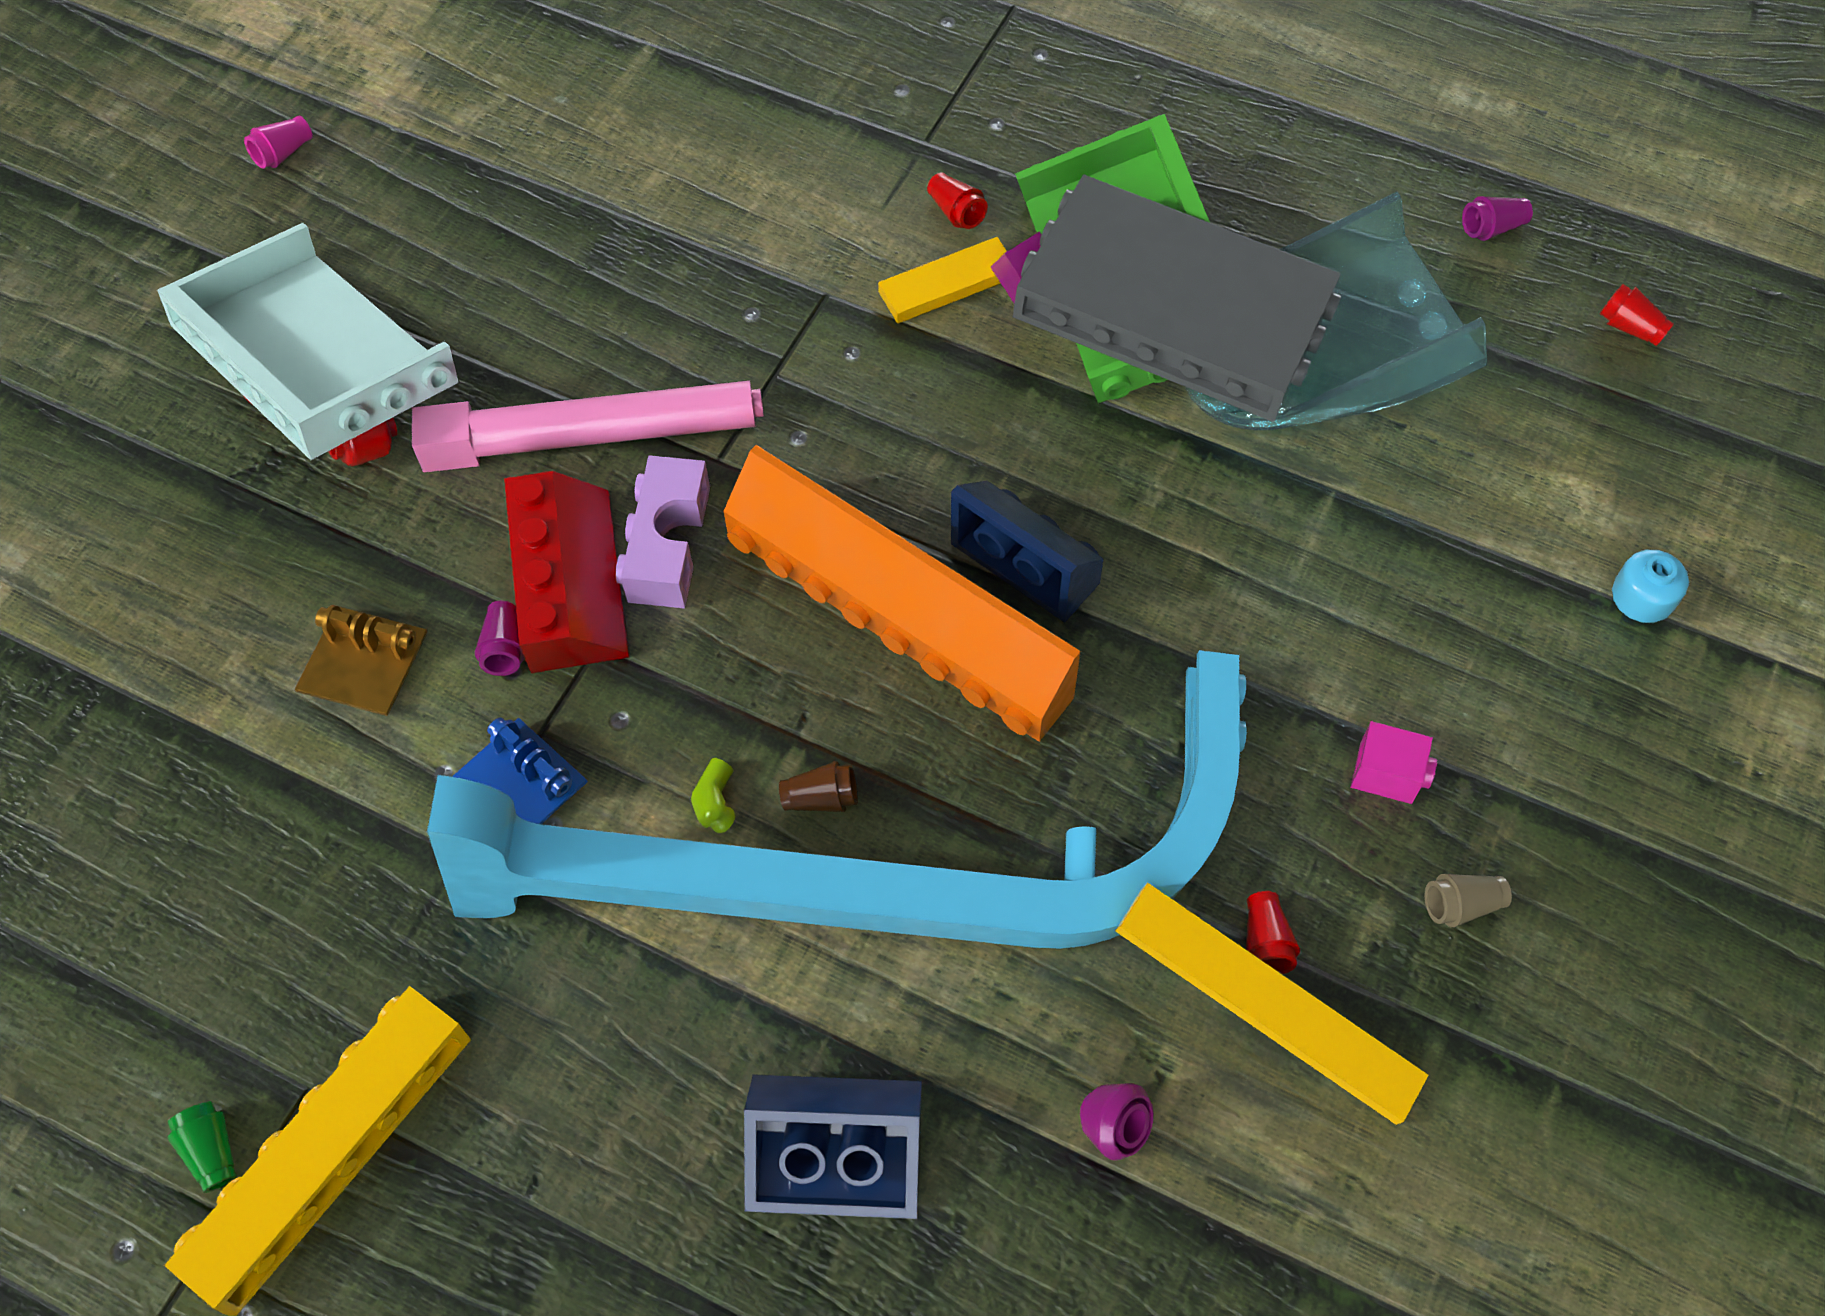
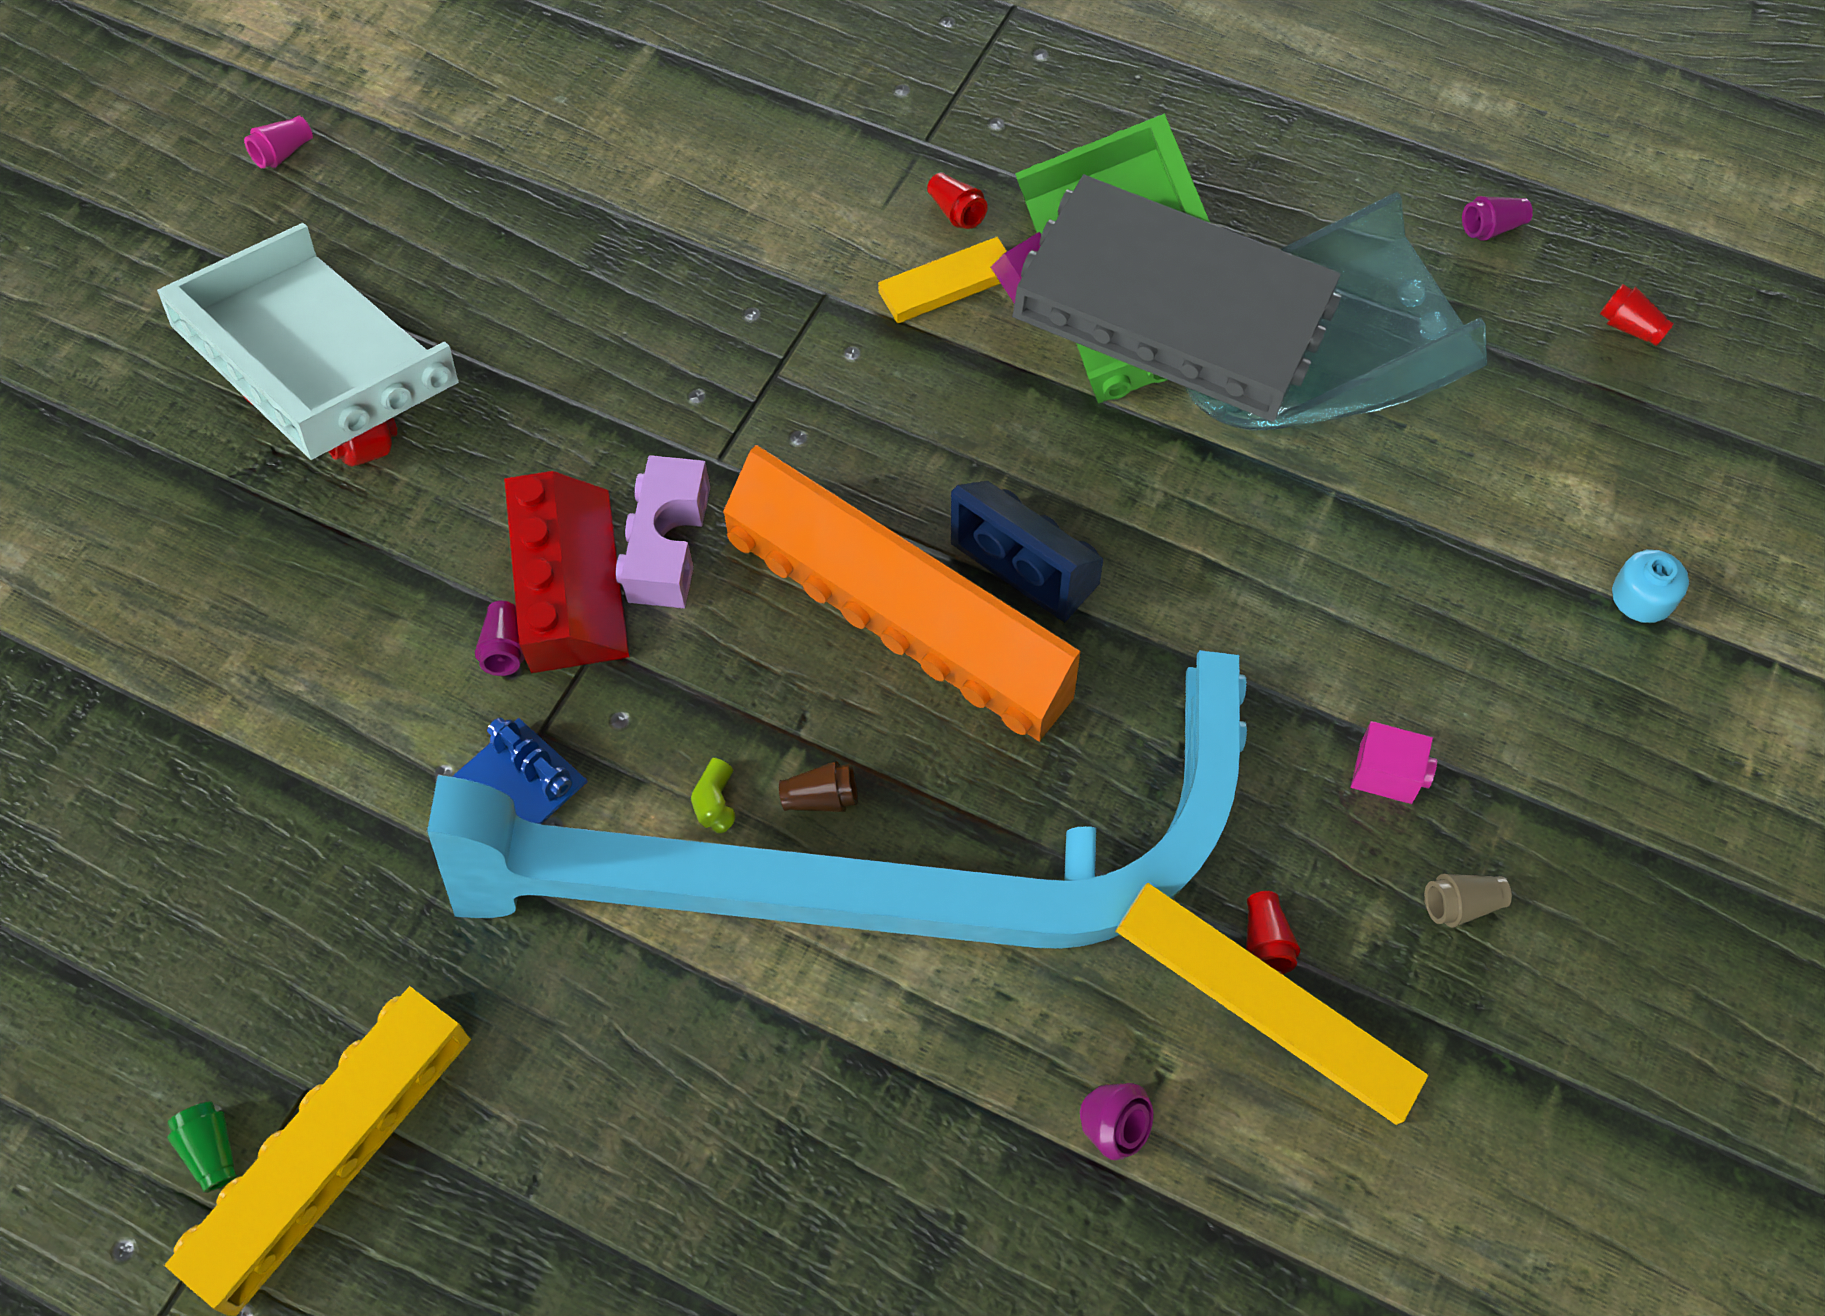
pearl gold hinge [295,605,428,716] -> none
bright pink brick [412,380,764,472] -> none
dark blue slope [744,1075,922,1219] -> none

